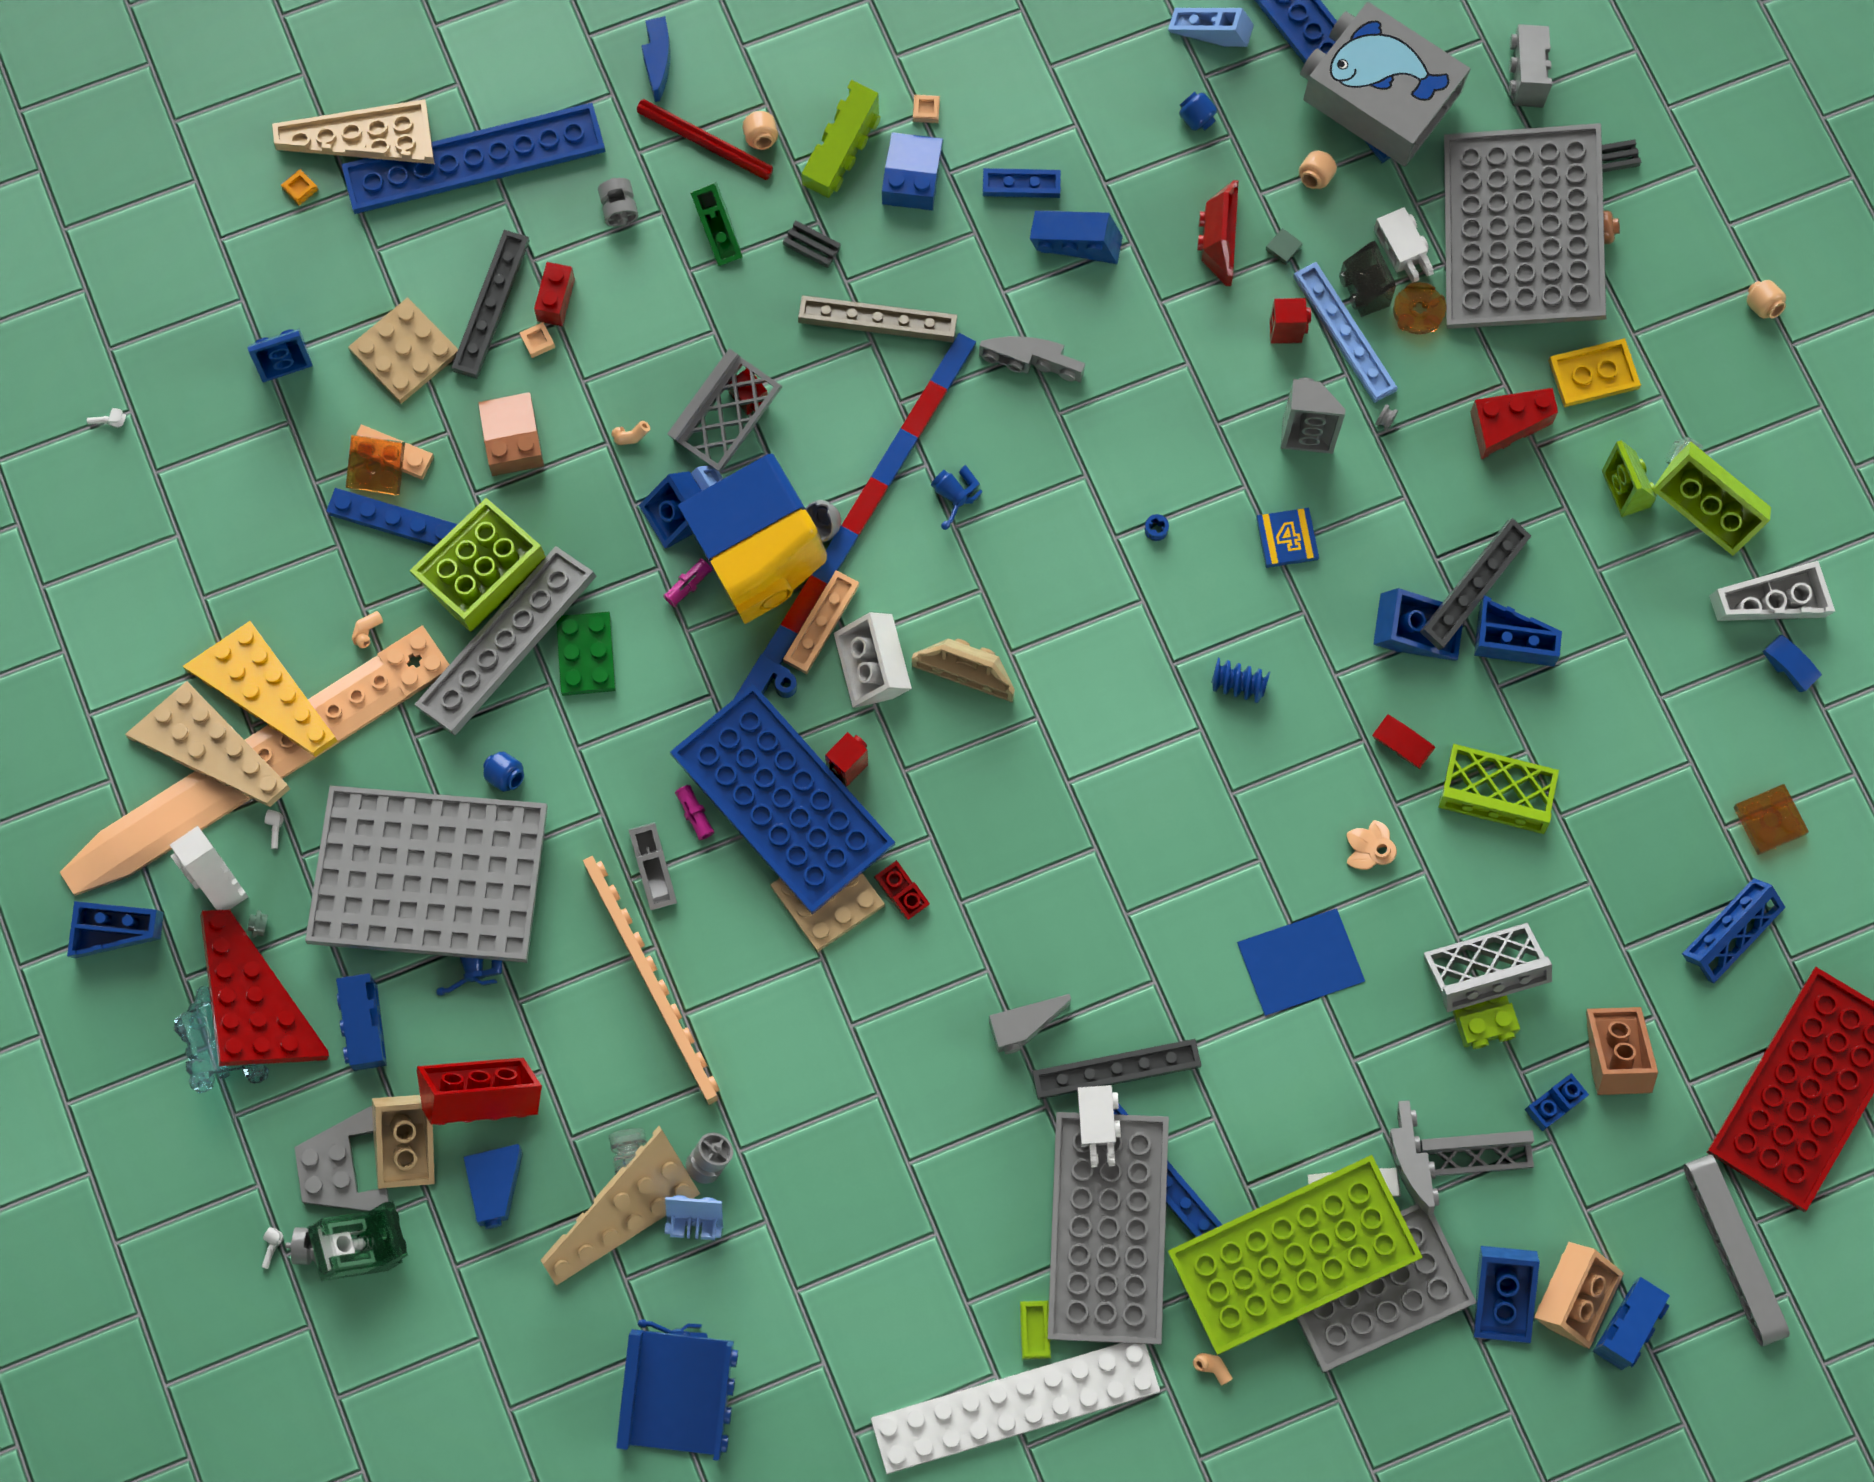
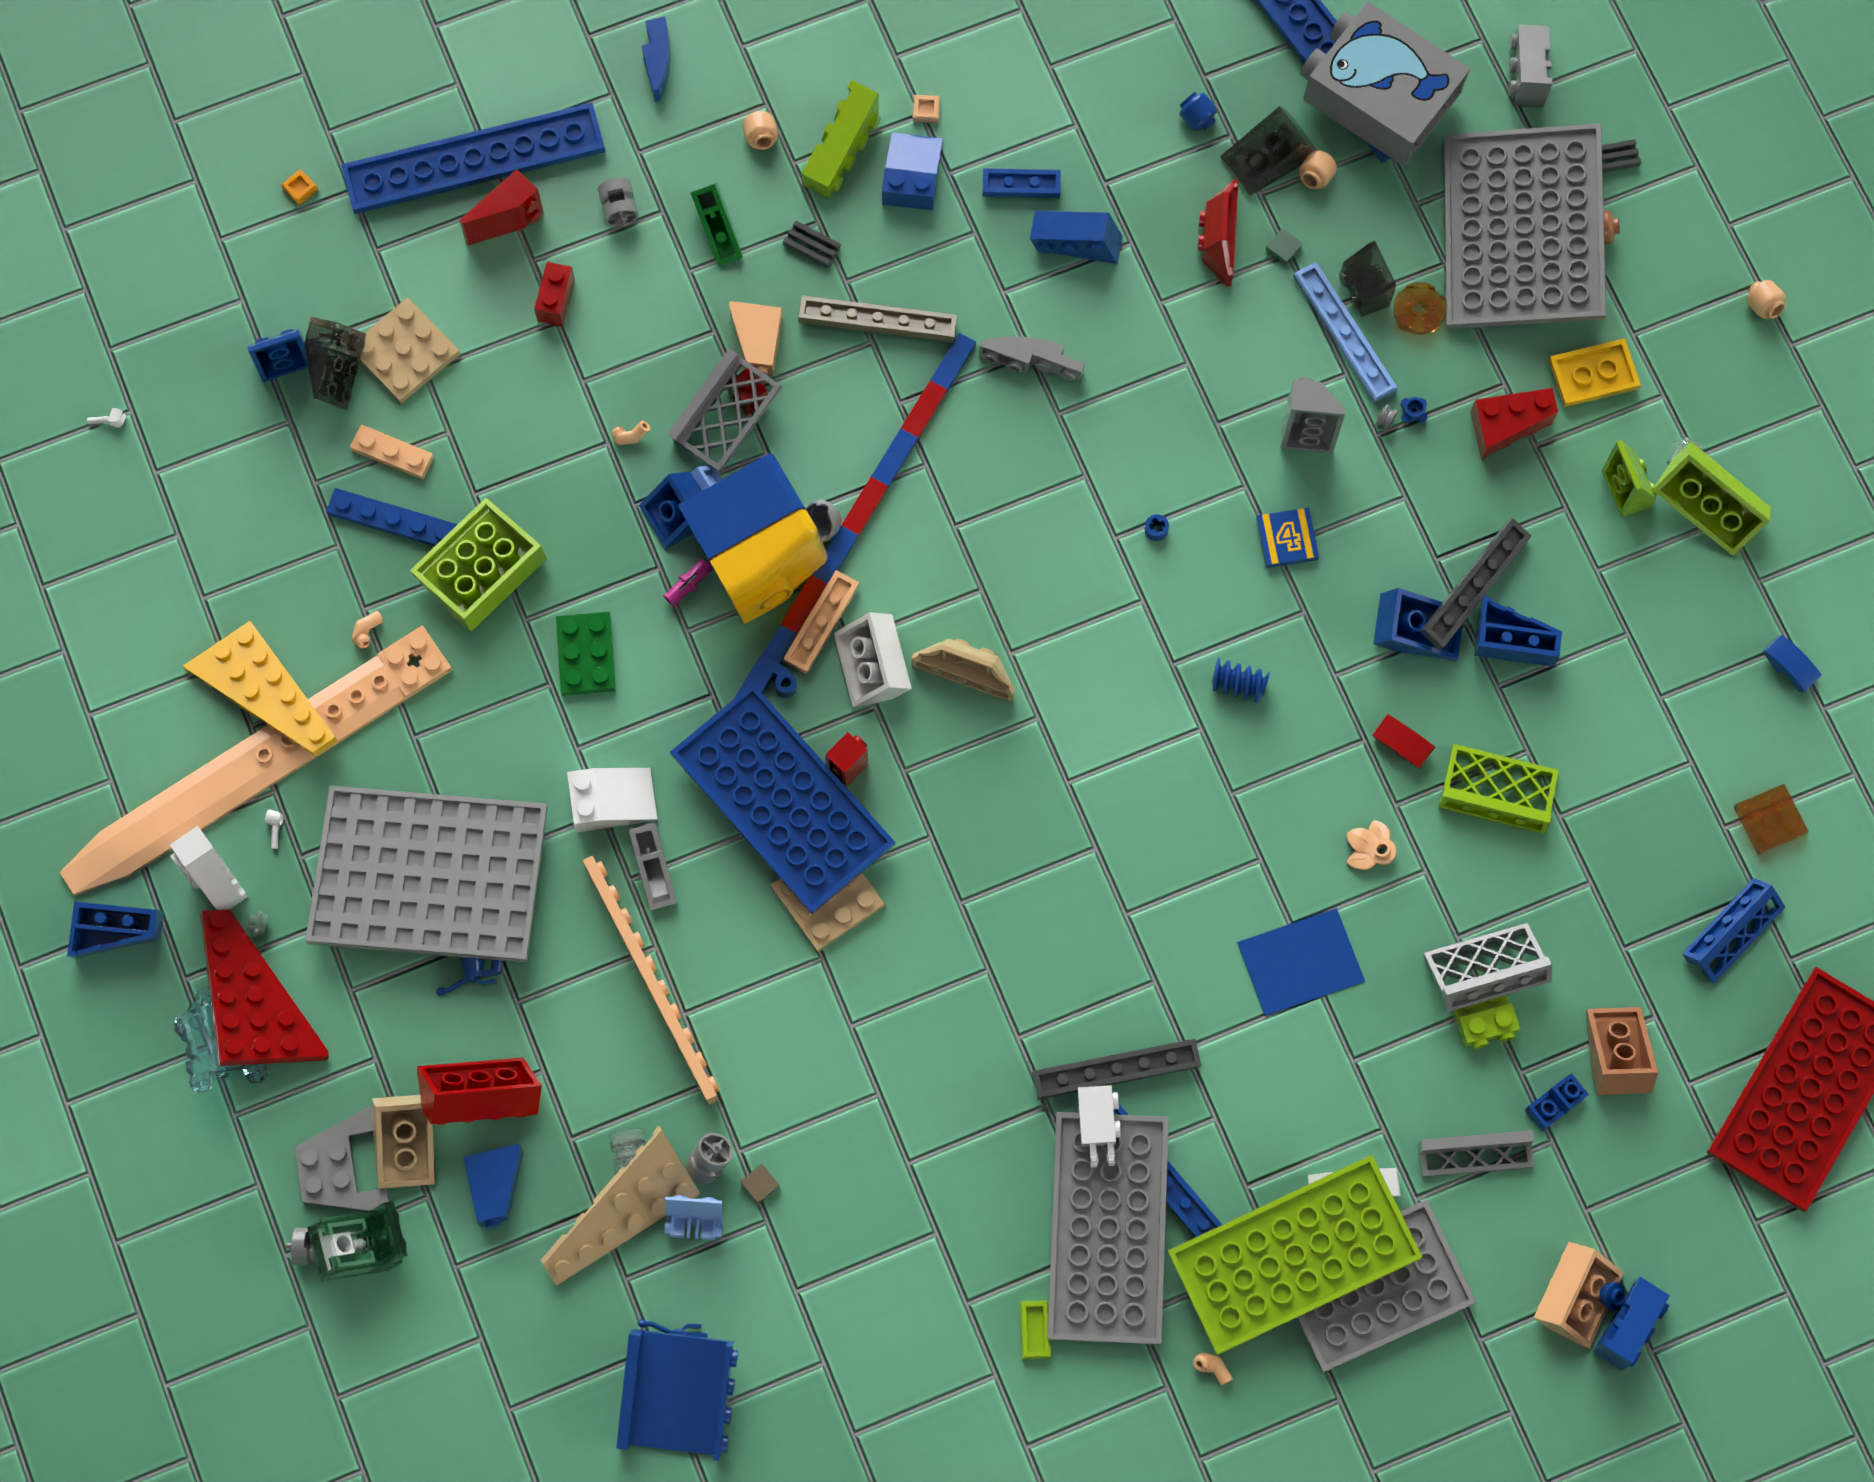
tan wing [125,681,290,807] -> none
white hand [262,1227,284,1269] -> none
tan wing [272,99,435,164] -> none
blue wedge [336,973,387,1071] -> none
clear orange plate [346,434,405,495] -> none
light grey plate [415,546,596,736] -> none
dark grey plate [451,230,530,379] -> none
nougat slope [478,392,544,476] -> none
blue head [483,751,524,792] -> none
light nougat plate [520,322,555,358] -> none
red axle [636,99,773,180] -> none
dark pink pin [675,785,715,840] -> none
white plate [871,1343,1160,1474] -> none
red slope [874,860,930,920] -> none
blue piece [931,465,983,530] -> none
light grey slope [989,994,1071,1054] -> none
light blue slope [1168,8,1254,47] -> none
red brick [1269,298,1311,344] -> none
white hinge [1374,207,1434,283] -> none
light grey slope [1389,1101,1439,1216] -> none
blue slope [1474,1246,1540,1343] -> none
light grey beam [1684,1154,1790,1346] -> none
white wedge [1709,561,1835,621] -> none
none -> clear smoke slope [304,317,366,410]
none -> red slope [459,169,543,245]
none -> white slope [567,768,658,833]
none -> light nougat slope [729,301,783,376]
none -> dark tan tile [740,1164,780,1204]
none -> clear smoke slope [1220,106,1318,196]
none -> blue plate [1401,397,1428,423]
none -> blue plate [1599,1282,1625,1311]

